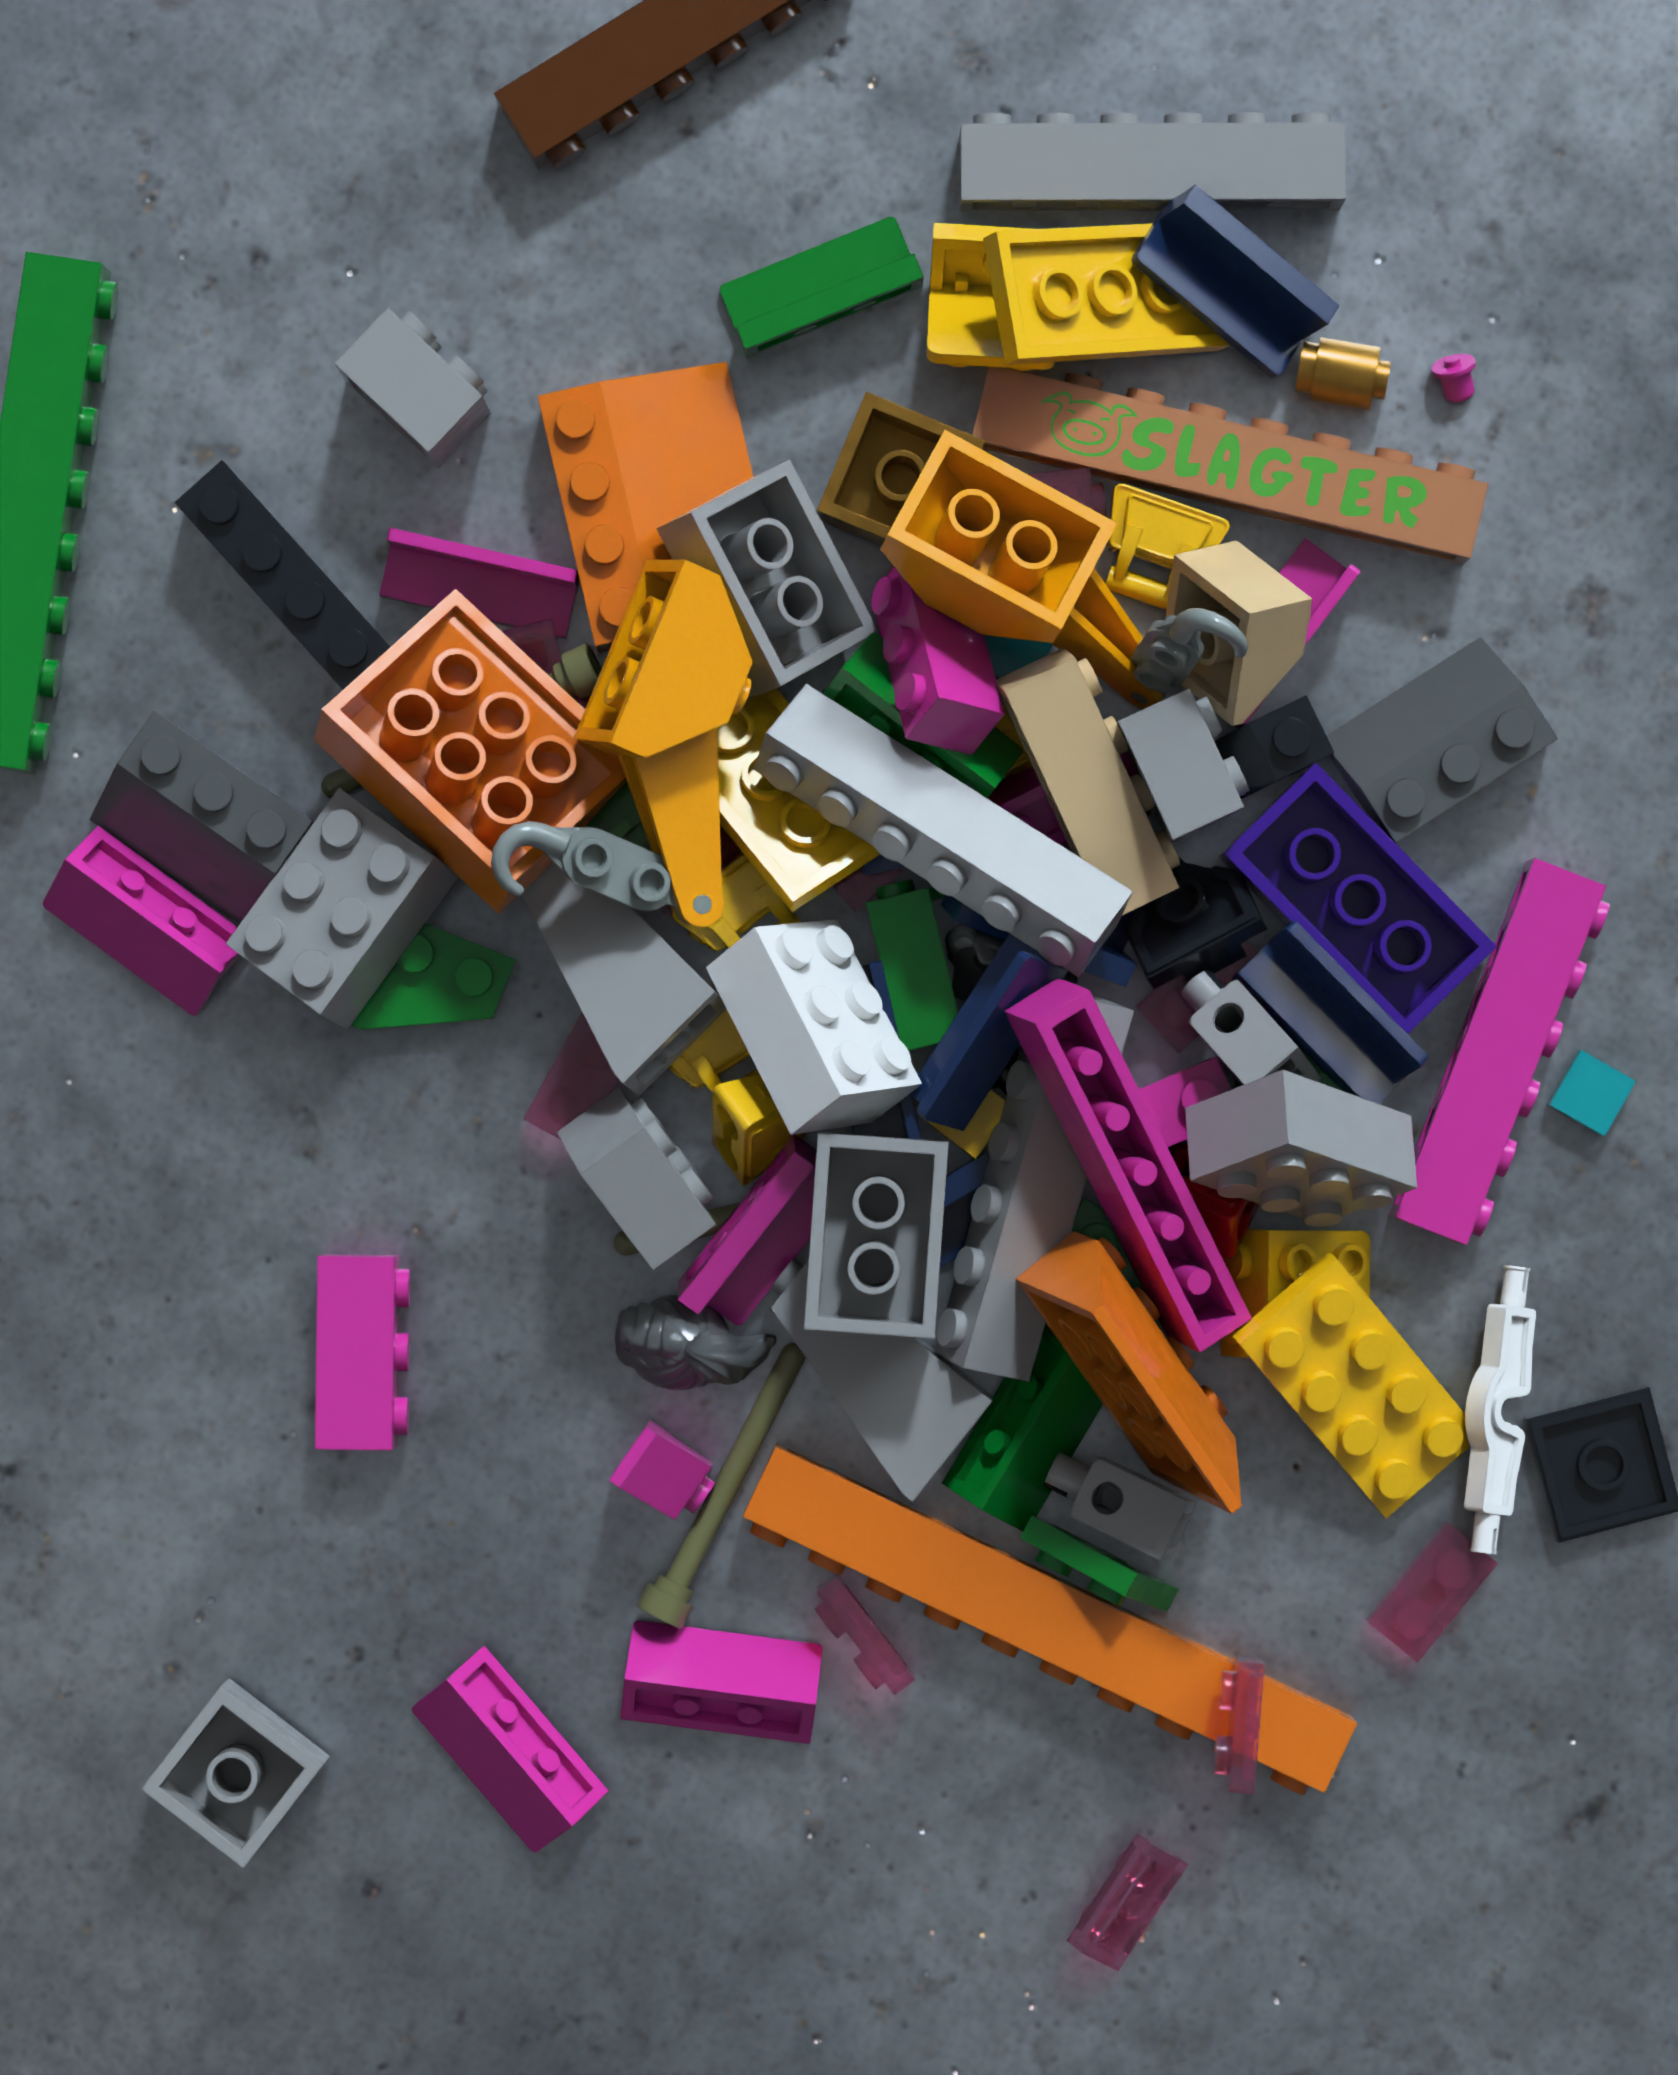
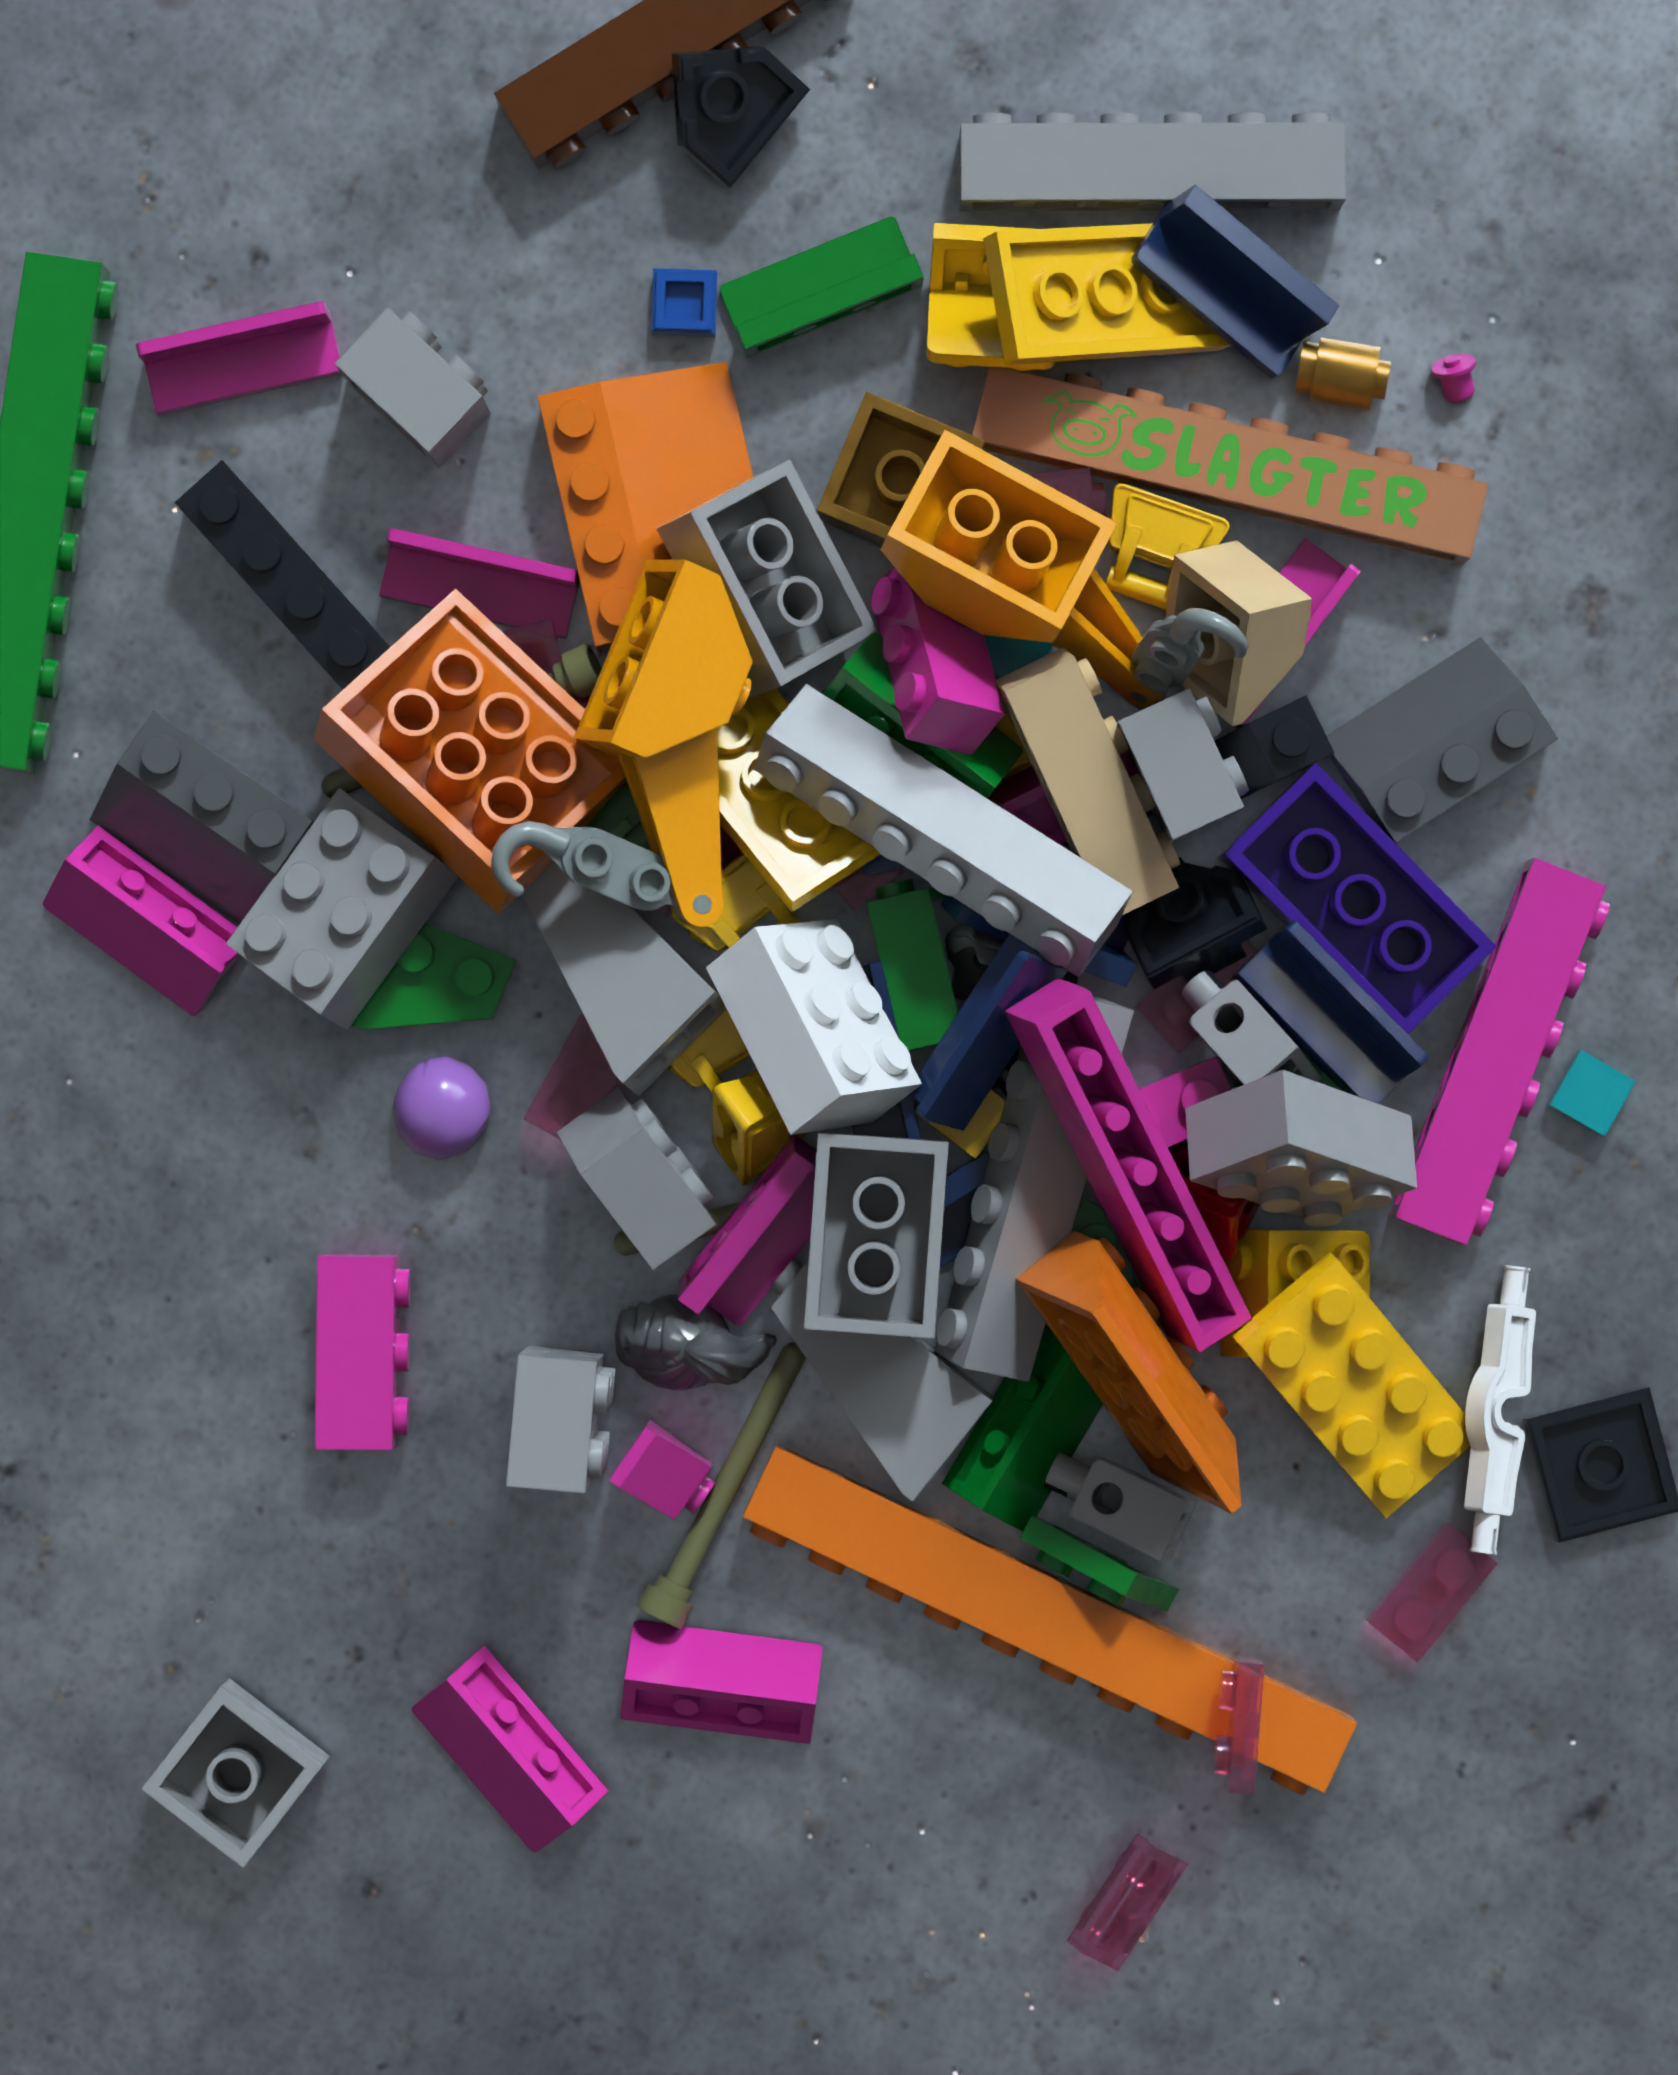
clear pink plate [814,1573,915,1695] -> none
none -> dark pink panel [136,301,342,416]
none -> medium lavender hair [393,1057,491,1160]
none -> light grey brick [506,1346,616,1493]
none -> blue tile [651,268,717,337]
none -> black plate [672,46,810,188]

